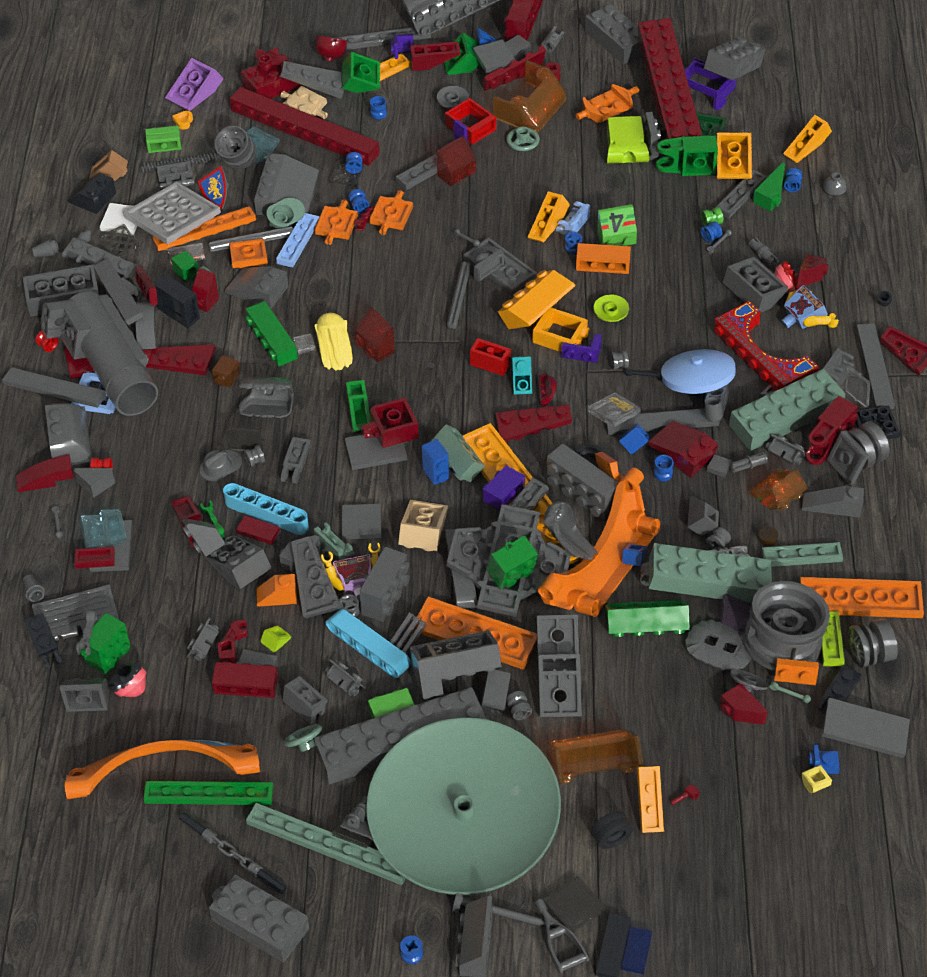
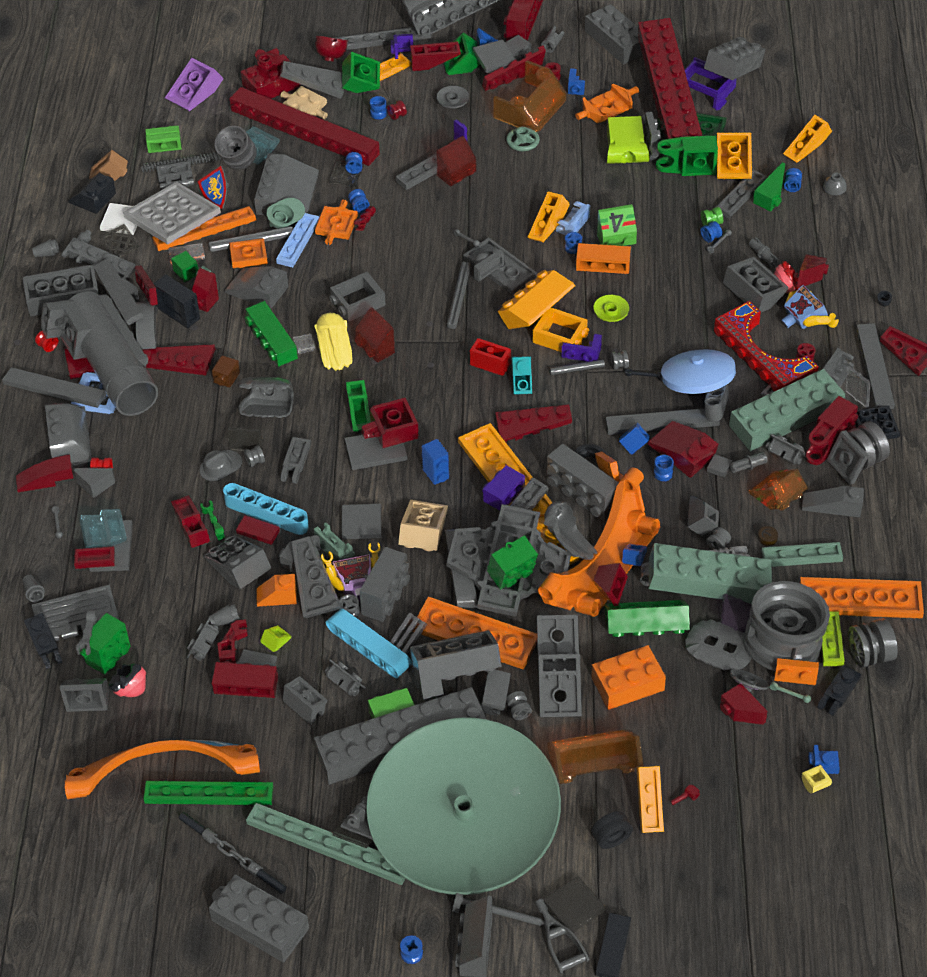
light orange tile [172,111,193,129] -> none
dark grey slope [182,518,225,556] -> none
sand green piece [283,724,322,752] -> none
orange plate [370,190,413,235] -> none
sand green brick [431,424,485,482] -> none
red window [445,98,497,145] -> none
dark red plate [538,374,557,406] -> none
clear tile [588,392,640,427] -> none
clear blue tile [622,927,652,975] -> none
dark grey tile [822,698,910,758] -> none
none -> dark grey cone [209,604,240,626]
none -> dark grey window [329,272,386,322]
none -> dark red wheel [387,100,407,120]
none -> dark grey bar [550,360,605,375]
none -> blue bracket [568,68,585,95]
none -> orange brick [591,645,666,710]
none -> dark red slope [594,563,628,606]
none -> dark red wheel [796,343,816,362]

